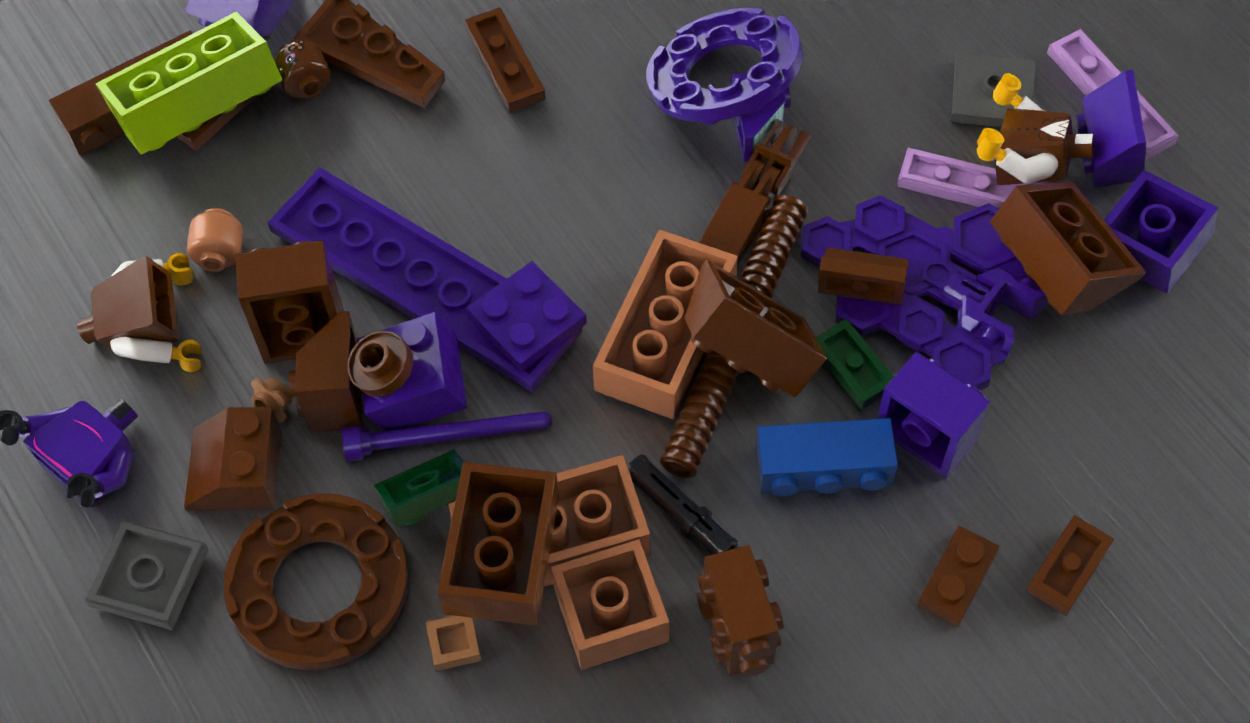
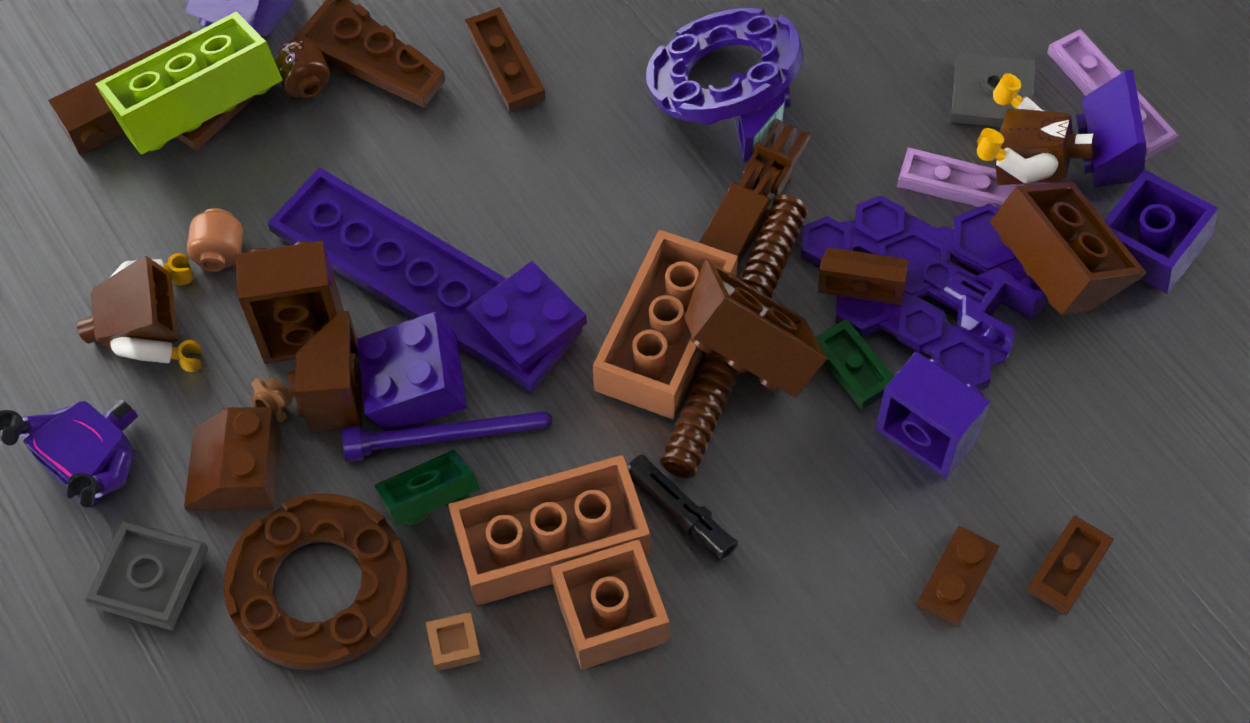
reddish brown plate [347,330,413,397] -> none
reddish brown brick [437,462,559,626] -> none
reddish brown brick [697,545,784,677] -> none
blue brick [756,418,898,496] -> none

